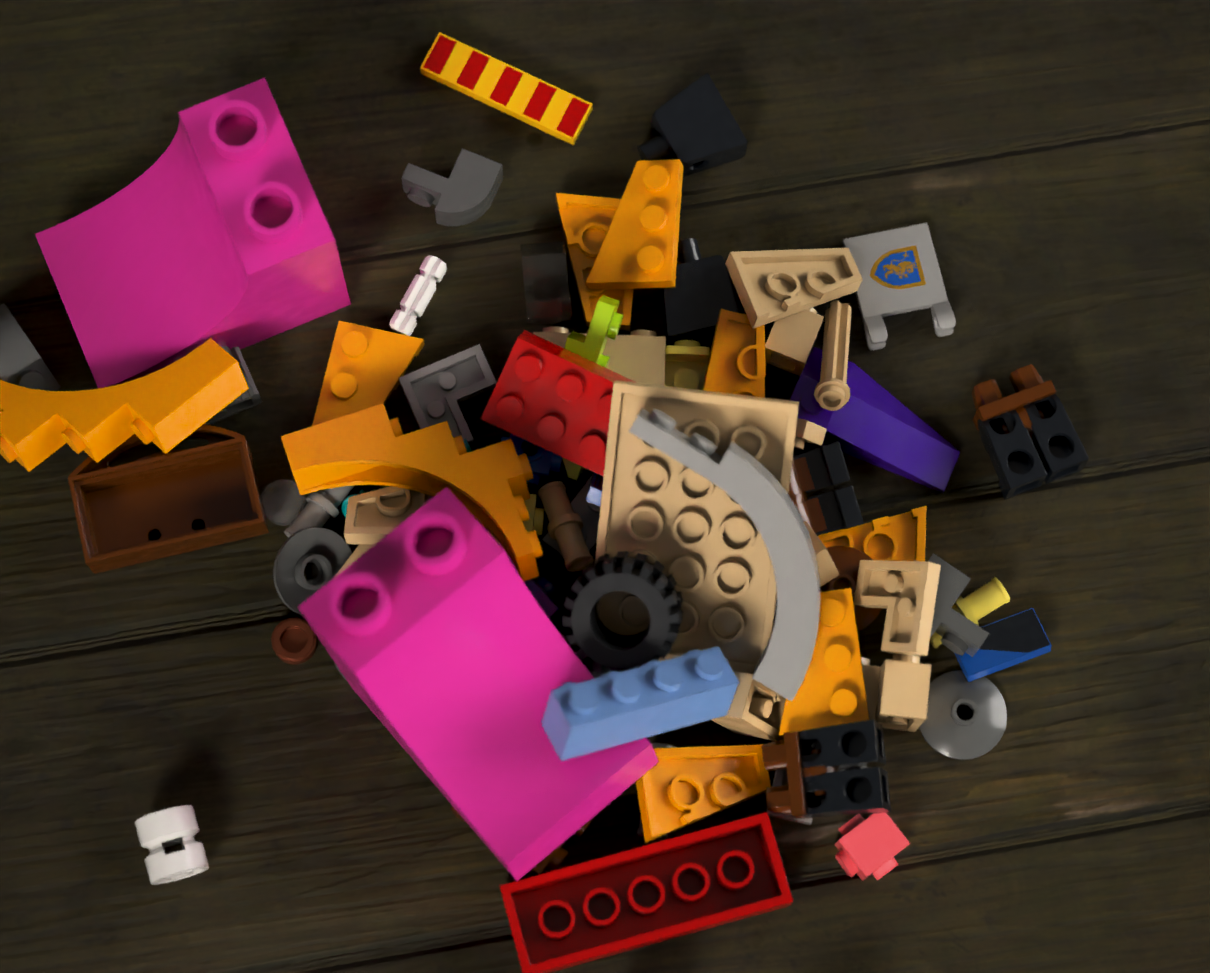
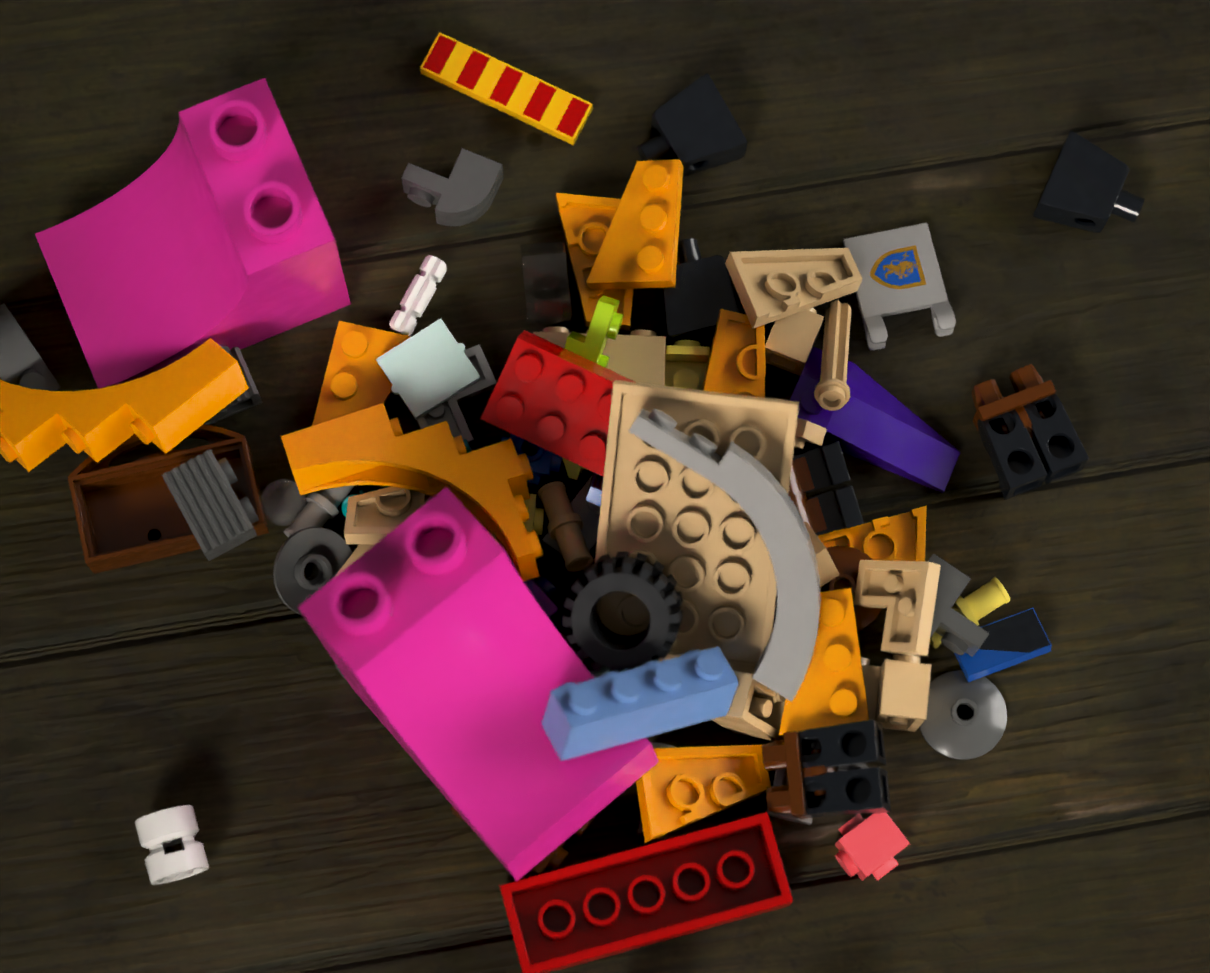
copper tile [271,618,318,665] -> none
none -> dark grey brick [162,450,259,561]
none -> light aqua piece [376,318,481,420]
none -> black torso [1033,131,1145,233]

